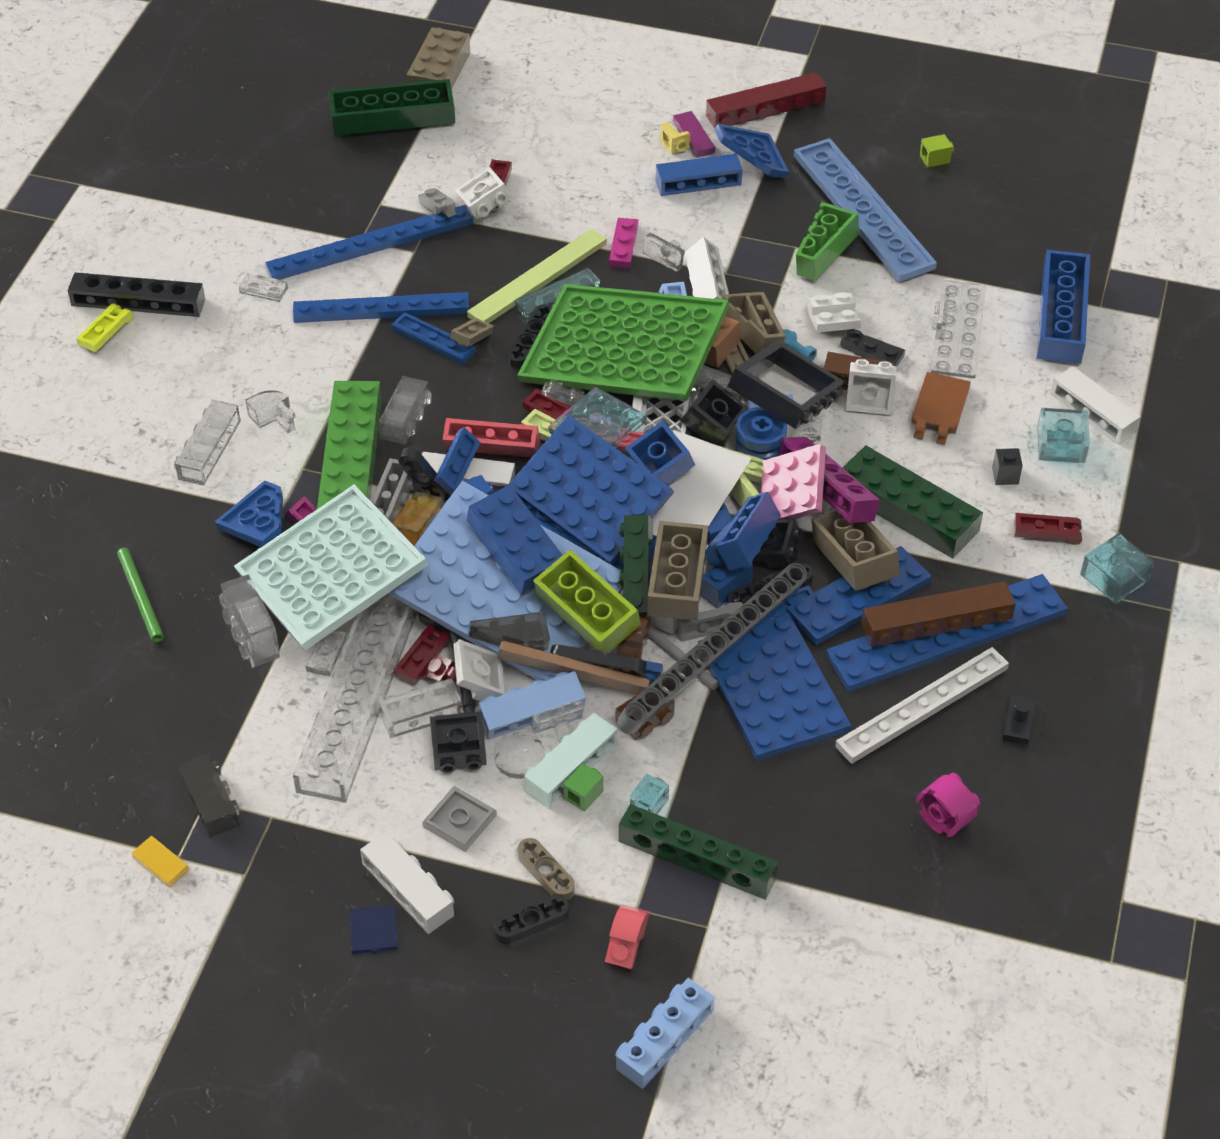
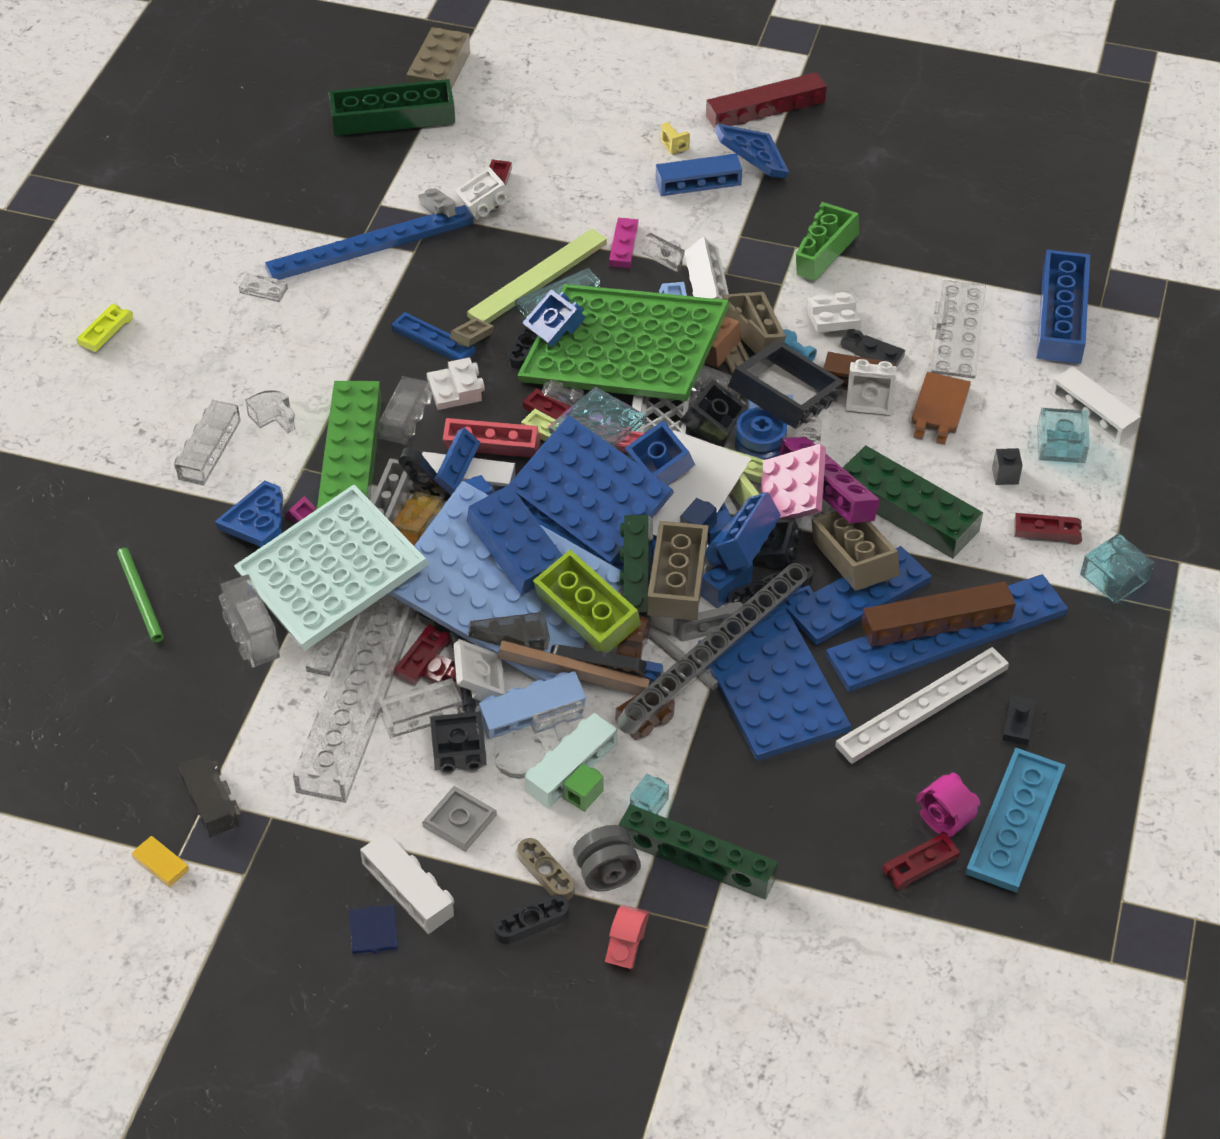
black brick [68,272,205,317] -> none
blue plate [293,292,469,323] -> none
light blue brick [615,978,715,1089] -> none
magenta tile [673,111,715,157] -> none
medium blue plate [794,138,937,282] -> none
lime brick [920,134,954,168] -> none
none -> white plate [427,358,485,410]
none -> blue plate [523,289,586,347]
none -> dark grey wheel [573,825,641,892]
none -> dark blue brick [680,497,717,533]
none -> dark red plate [882,833,960,891]
none -> dark azure plate [966,748,1065,893]

